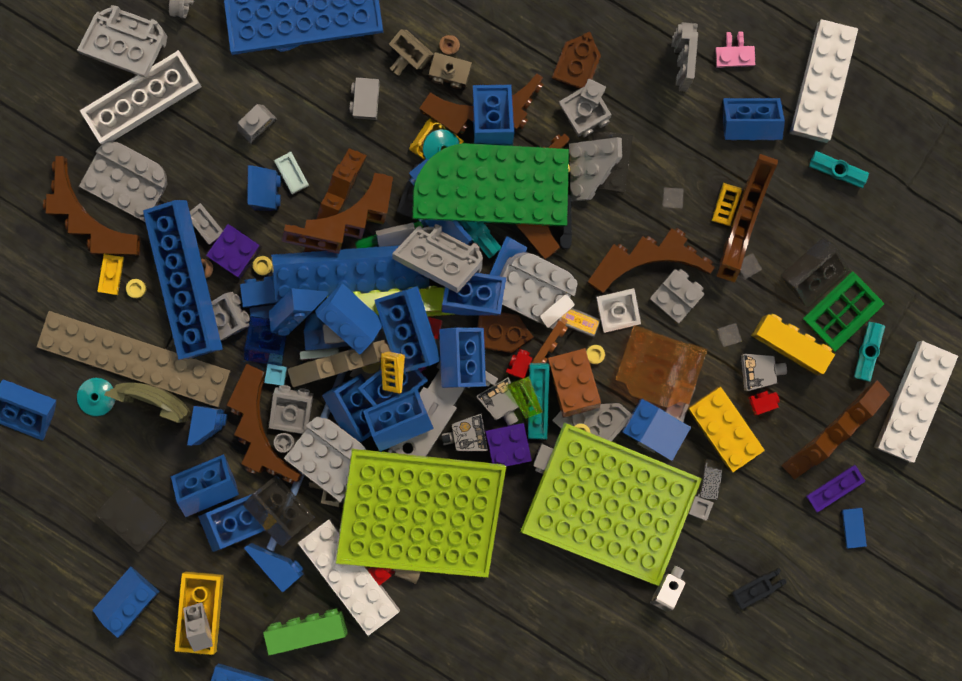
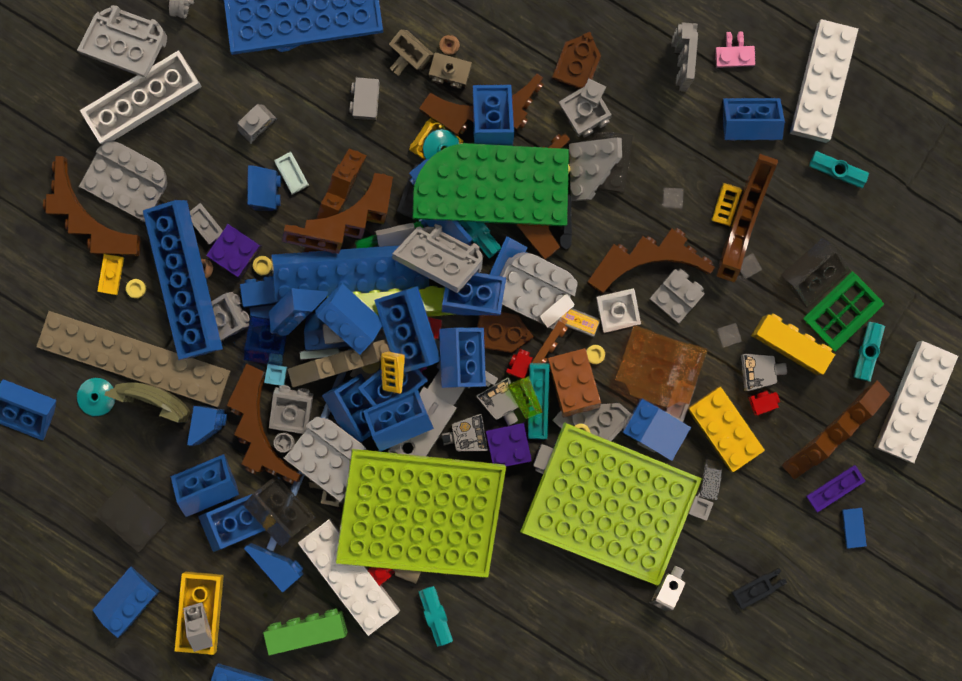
none -> teal piece [418,586,453,647]

